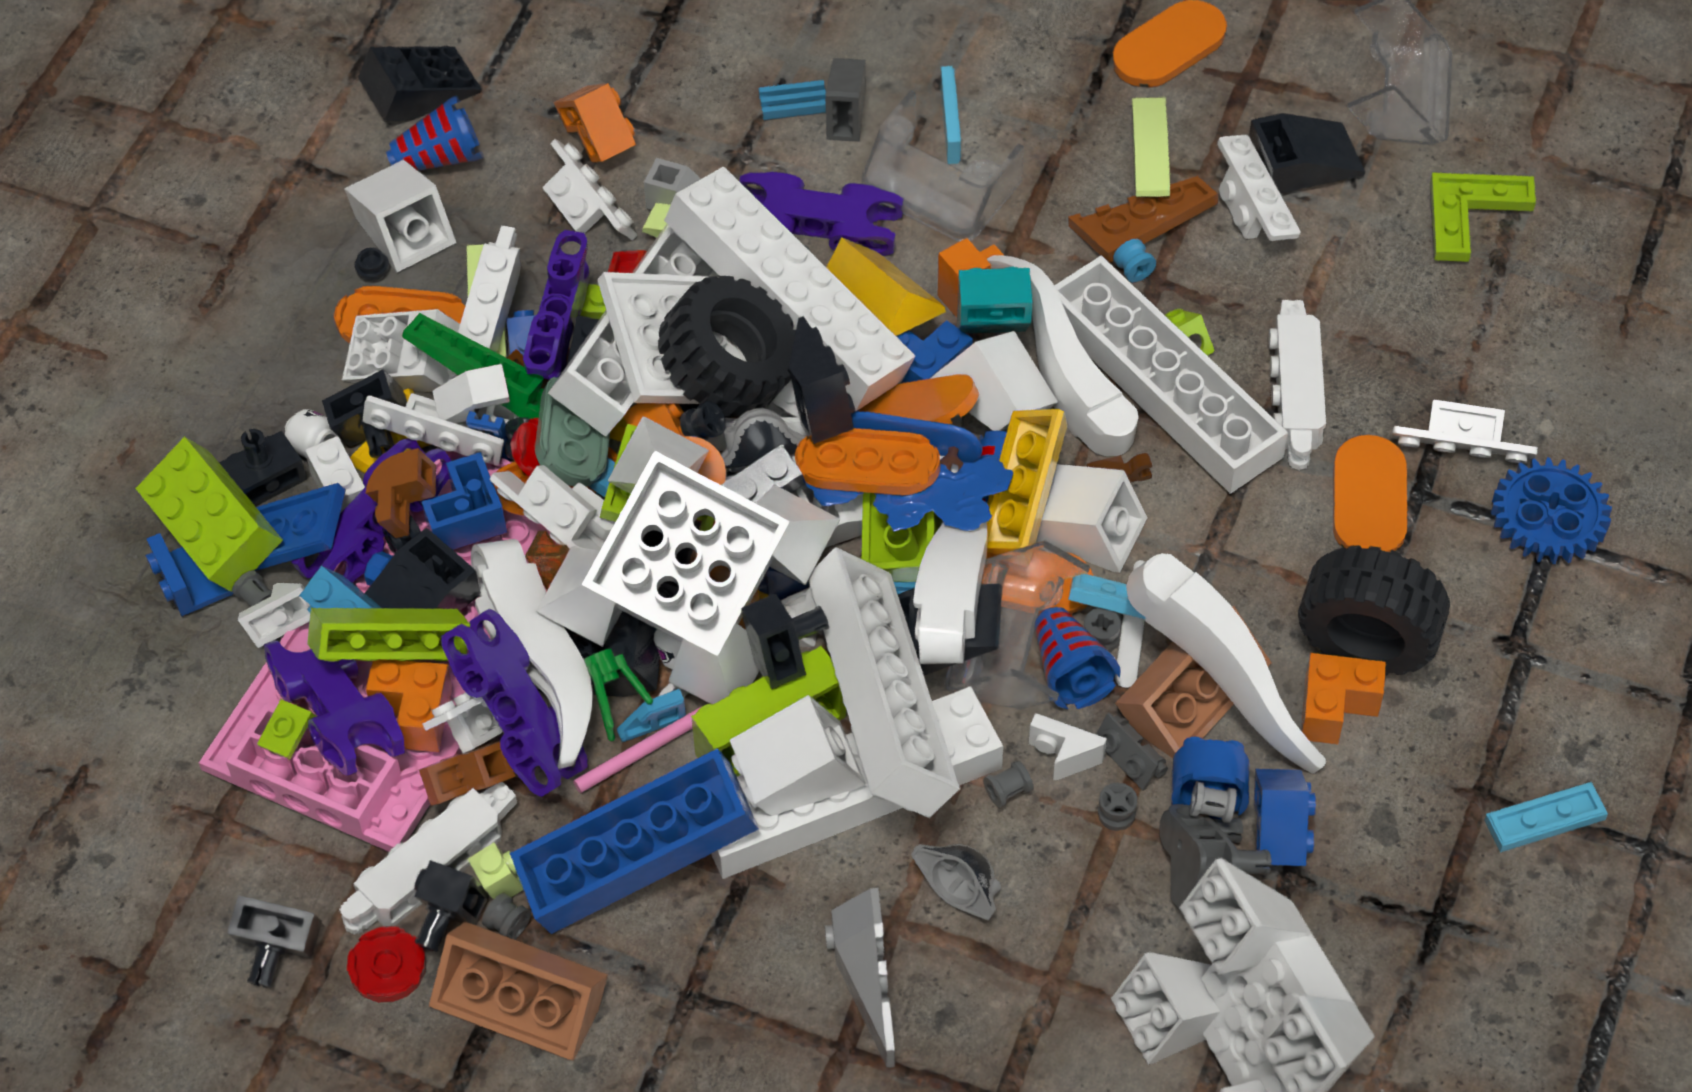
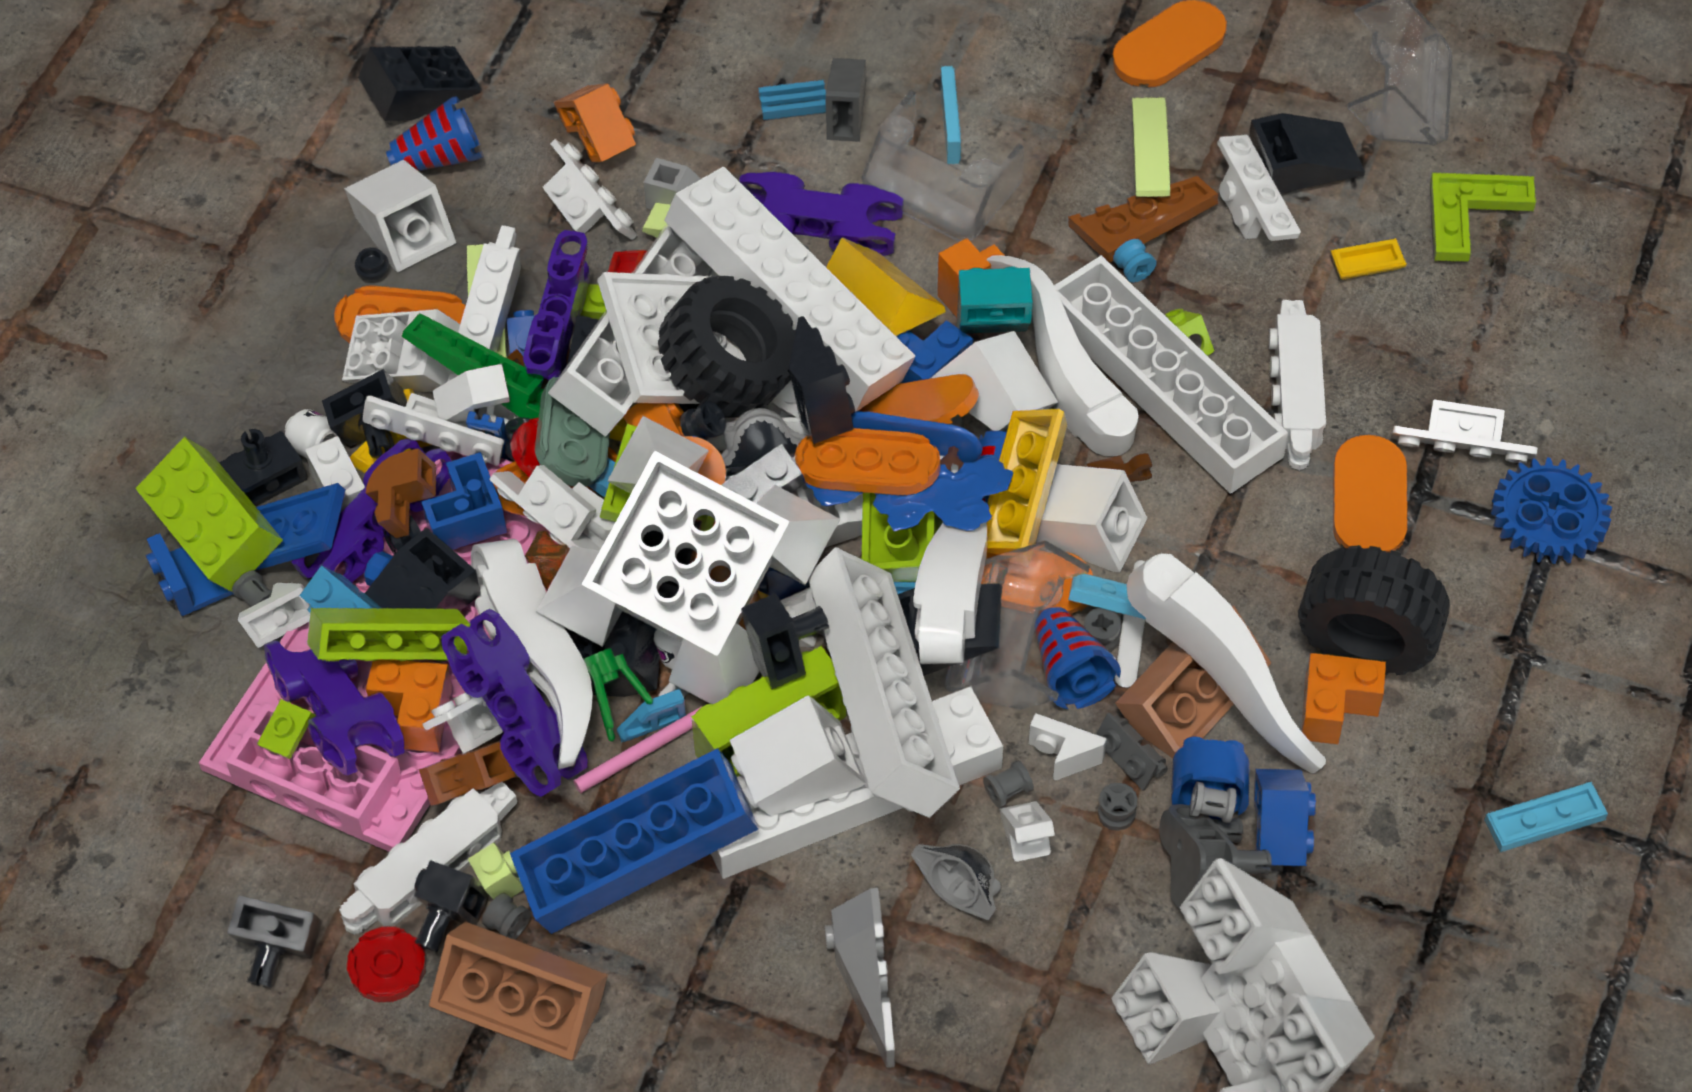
none -> white slope [1000,801,1055,861]
none -> yellow tile [1330,238,1407,280]

